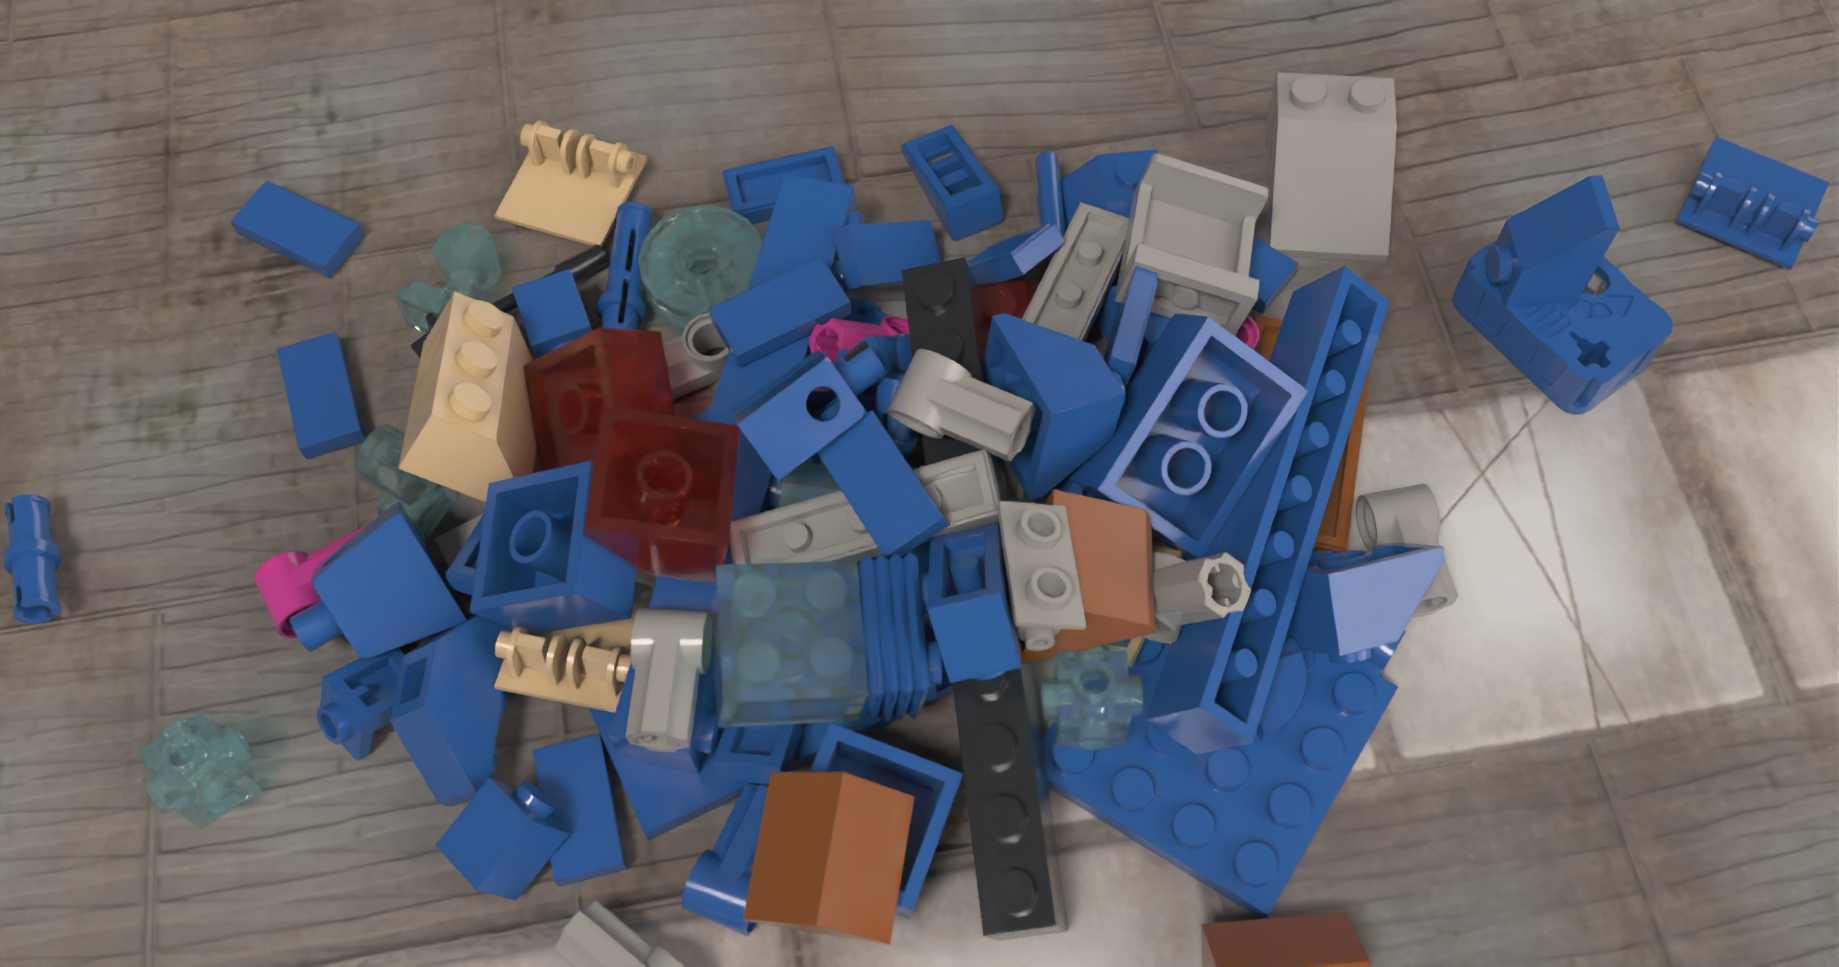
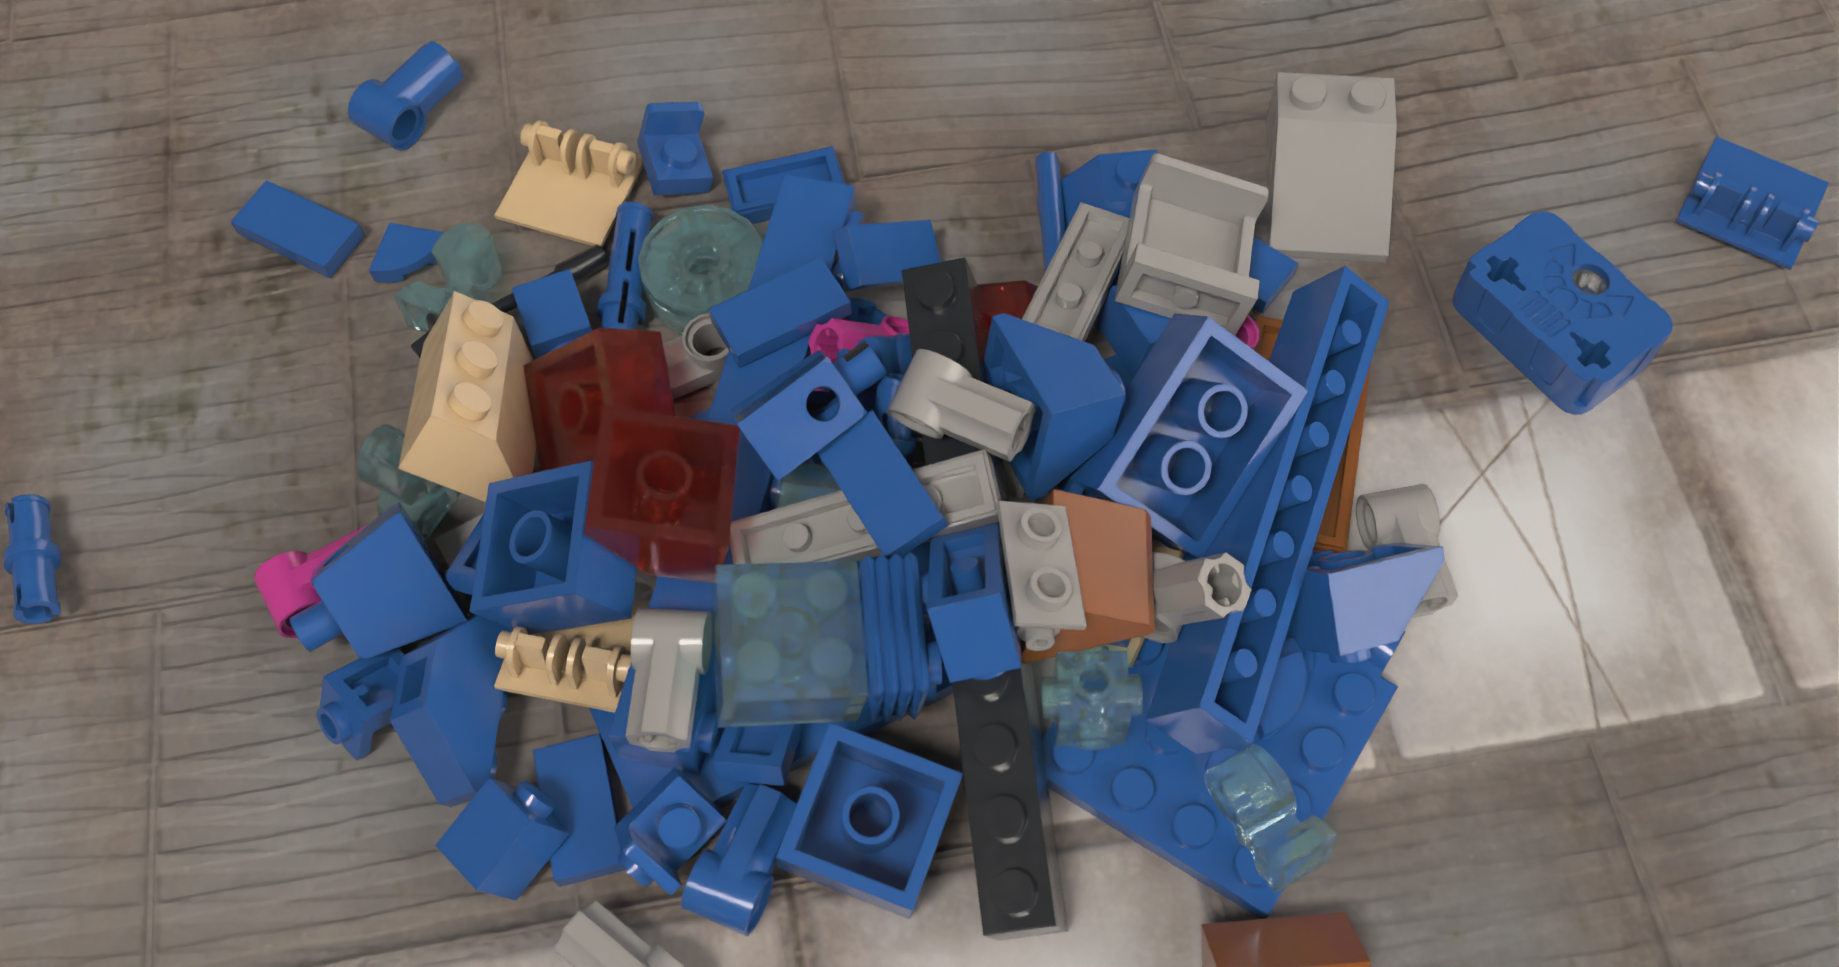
clear light blue brick [139,711,263,829] -> none
blue tile [277,331,367,459] -> none
dark orange slope [743,772,914,946] -> none
blue slope [901,125,1004,241] -> none
blue tile [967,223,1065,289] -> none
blue tile [1104,266,1159,388] -> none
blue slope [1486,175,1620,307] -> none
none -> blue piece [348,40,464,151]
none -> blue tile [369,223,449,283]
none -> blue bracket [614,767,727,895]
none -> blue bracket [637,102,713,195]
none -> clear light blue leg [1204,743,1336,893]

